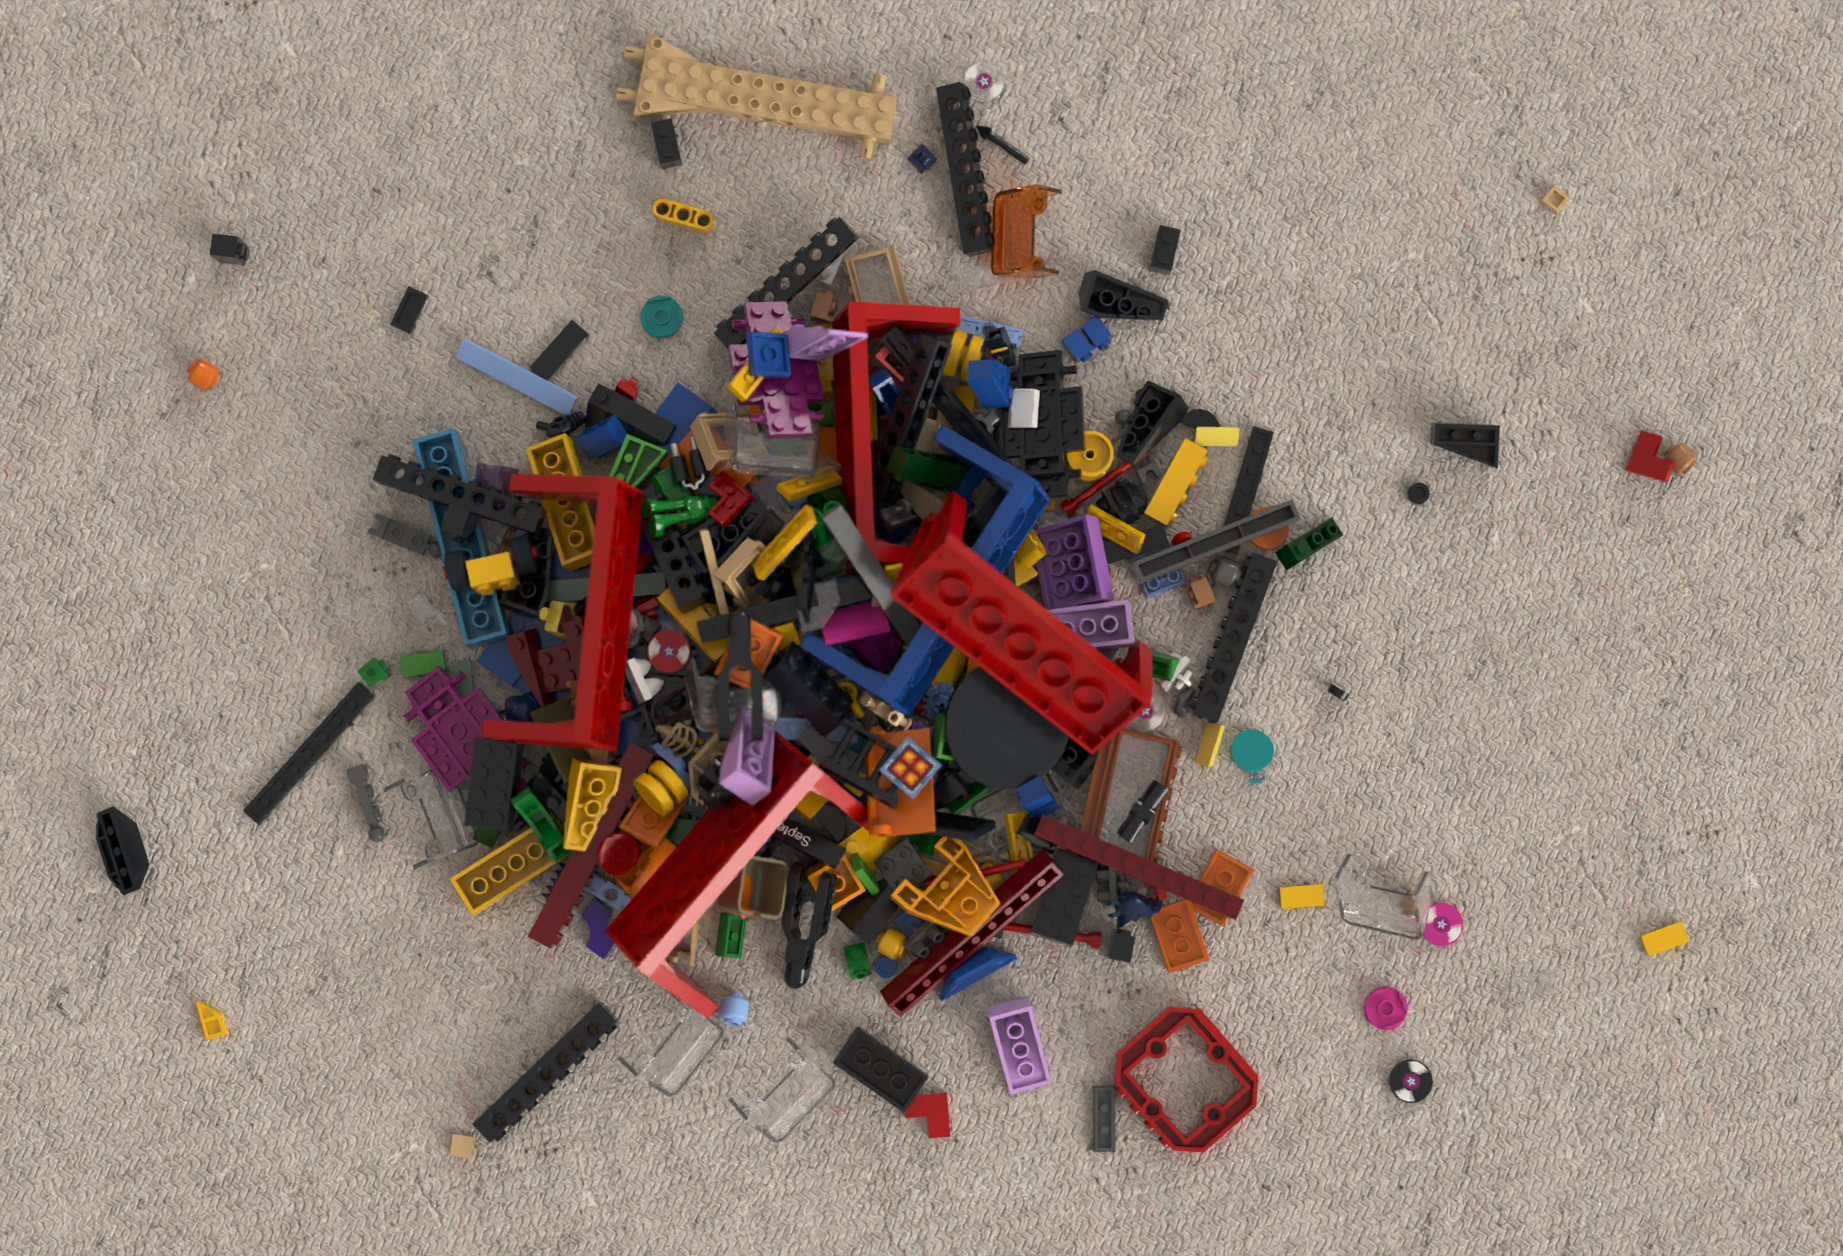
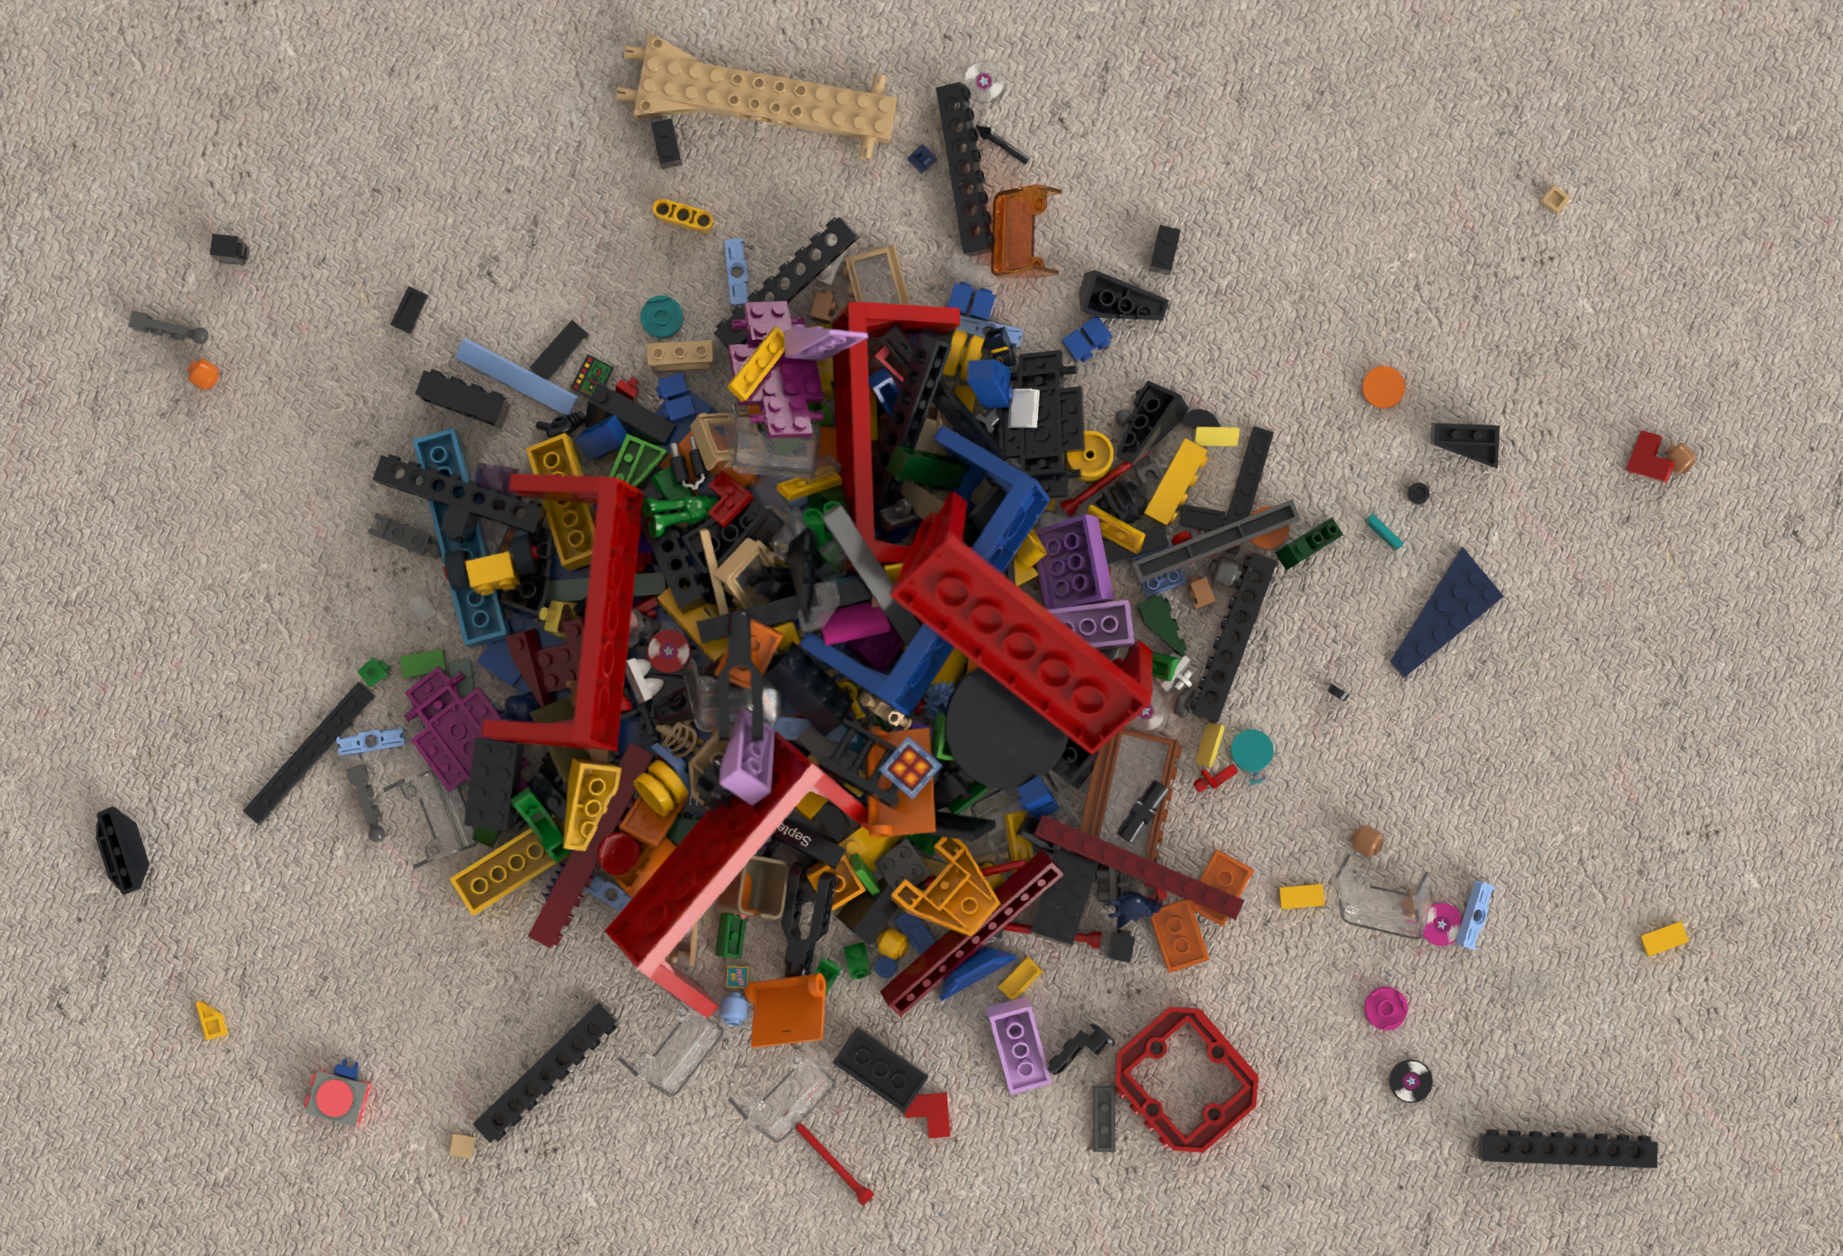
dark purple tile [581,898,615,959] -> none
blue tile [746,332,791,378] -> none
yellow plate [752,505,817,581] -> none
dark grey hips [903,920,945,959] -> none
none -> dark grey plate [129,311,209,344]
none -> panel [304,1069,371,1127]
none -> blue tile [334,1059,358,1081]
none -> light blue piece [336,726,406,756]
none -> black brick [415,369,510,429]
none -> piece [570,354,614,399]
none -> tan window [647,340,716,373]
none -> blue piece [655,372,697,423]
none -> light blue piece [725,238,749,307]
none -> teal tile [726,965,749,988]
none -> orange door [744,973,826,1048]
none -> red piece [795,1123,875,1206]
none -> green bracket [814,958,841,997]
none -> blue piece [947,282,996,321]
none -> yellow tile [997,956,1043,1000]
none -> black piece [1047,1023,1116,1075]
none -> dark green slope [1137,595,1187,657]
none -> black tile [1179,504,1225,531]
none -> red piece [1193,764,1239,792]
none -> medium nougat head [1350,825,1384,857]
none -> orange tile [1362,366,1405,409]
none -> teal tile [1365,514,1404,551]
none -> dark blue wing [1390,547,1504,678]
none -> light blue piece [1456,880,1495,950]
none -> black brick [1479,1129,1658,1168]

